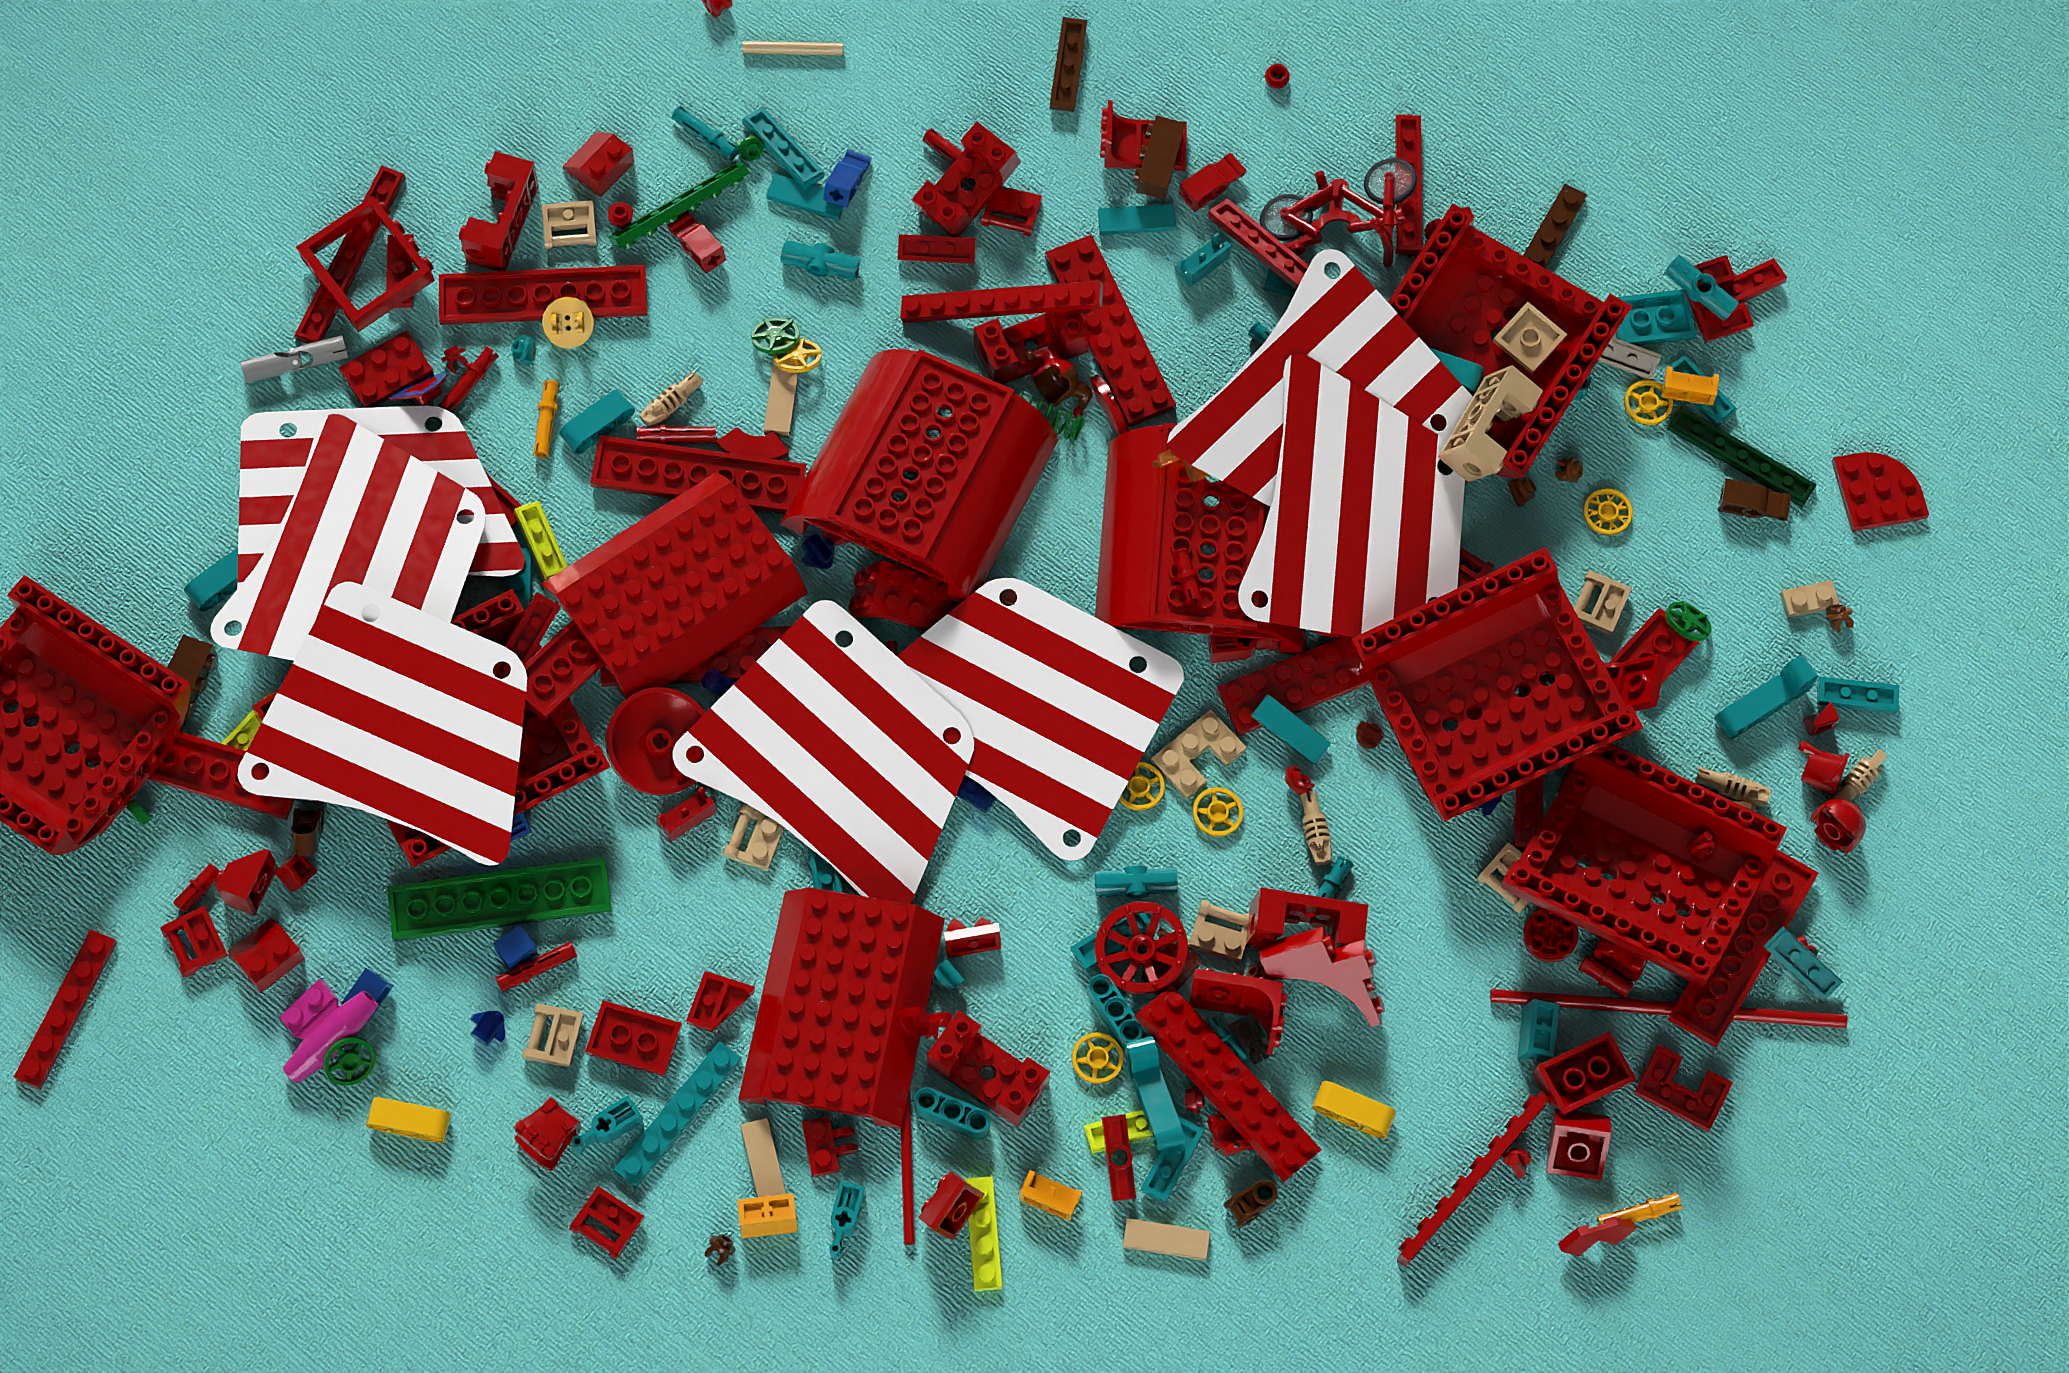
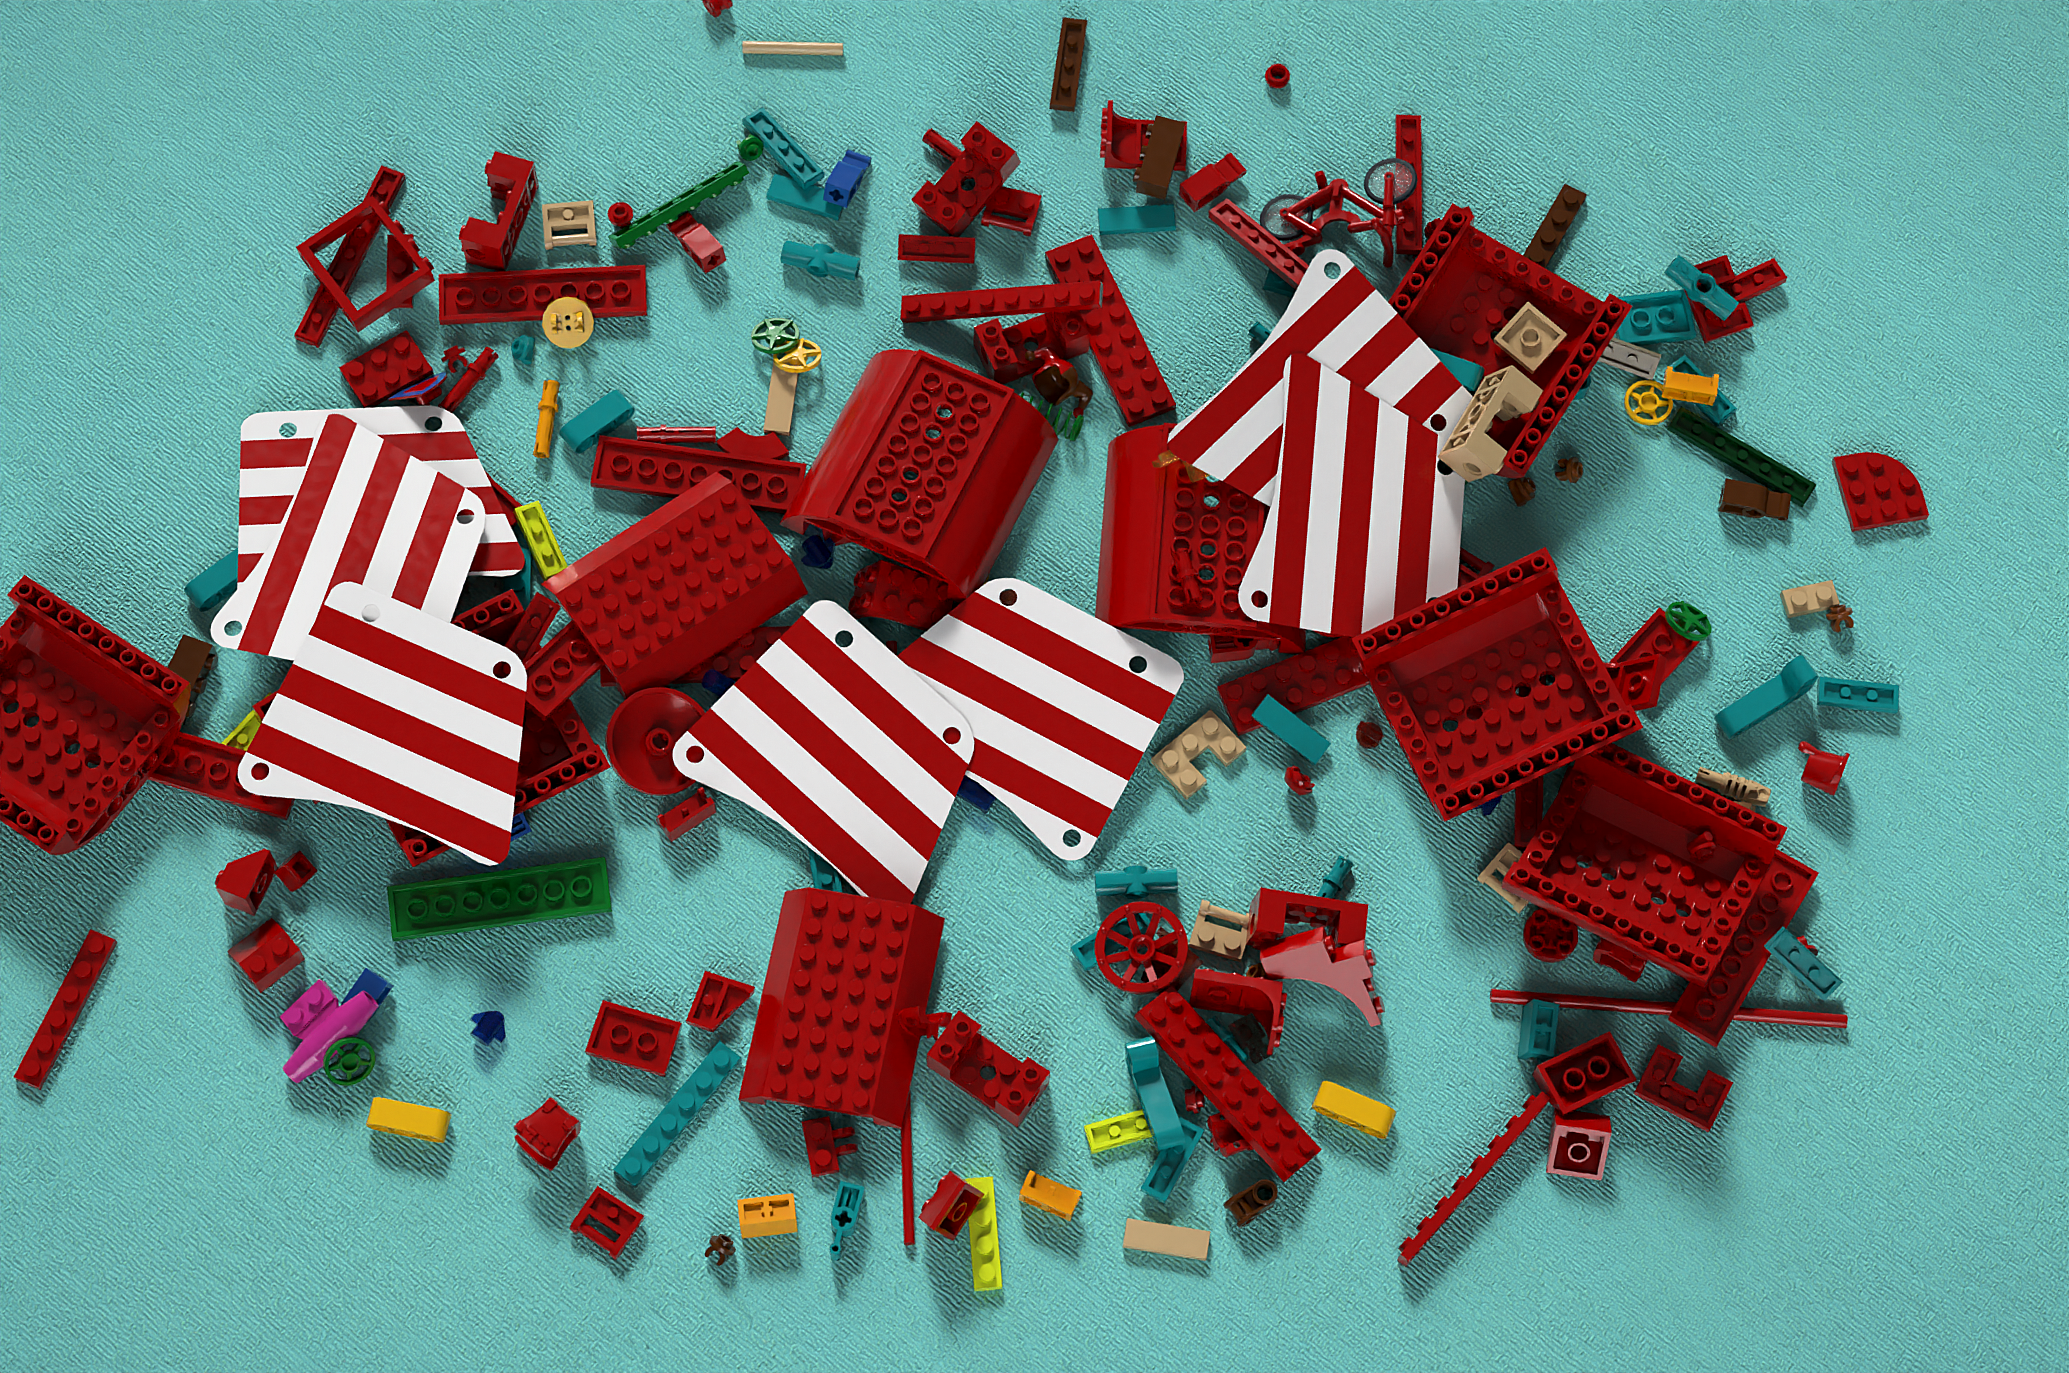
green tile [126,799,152,825] -> none
red plate [160,906,228,977] -> none
red axle [173,863,220,912] -> none
light grey piece [240,335,349,384] -> none
reddish brown piece [291,808,324,857] -> none
blue panel [493,926,538,971] -> none
red pin [495,941,578,993] -> none
tan plate [522,1004,584,1068] -> none
red slope [562,132,635,197] -> none
teal piece [571,1095,643,1154] -> none
tan hinge [639,371,703,427] -> none
teal pin [671,106,739,161] -> none
tan plate [722,804,785,871] -> none
tan tile [740,1118,786,1197] -> none
teal beam [914,1087,990,1140] -> none
teal plate [934,959,965,991] -> none
red tile [944,917,1001,958] -> none
yellow wheel [1072,1033,1124,1084] -> none
teal beam [1088,974,1143,1049] -> none
red tile [1089,374,1129,436] -> none
red piece [1101,1114,1136,1201] -> none
yellow wheel [1119,762,1165,811] -> none
teal hinge [1174,233,1231,287] -> none
yellow wheel [1192,787,1243,837] -> none
tan hinge [1300,791,1332,866] -> none
red plate [1503,1148,1531,1178] -> none
red tile [1558,1217,1636,1256] -> none
tan plate [1574,571,1632,636] -> none
red pin [1578,955,1634,998] -> none
yellow wheel [1583,489,1633,536] -> none
light orange pin [1596,1192,1682,1226] -> none
red slope [1803,702,1839,736] -> none
red cylinder [1810,799,1866,853] -> none
tan hinge [1832,749,1887,802] -> none

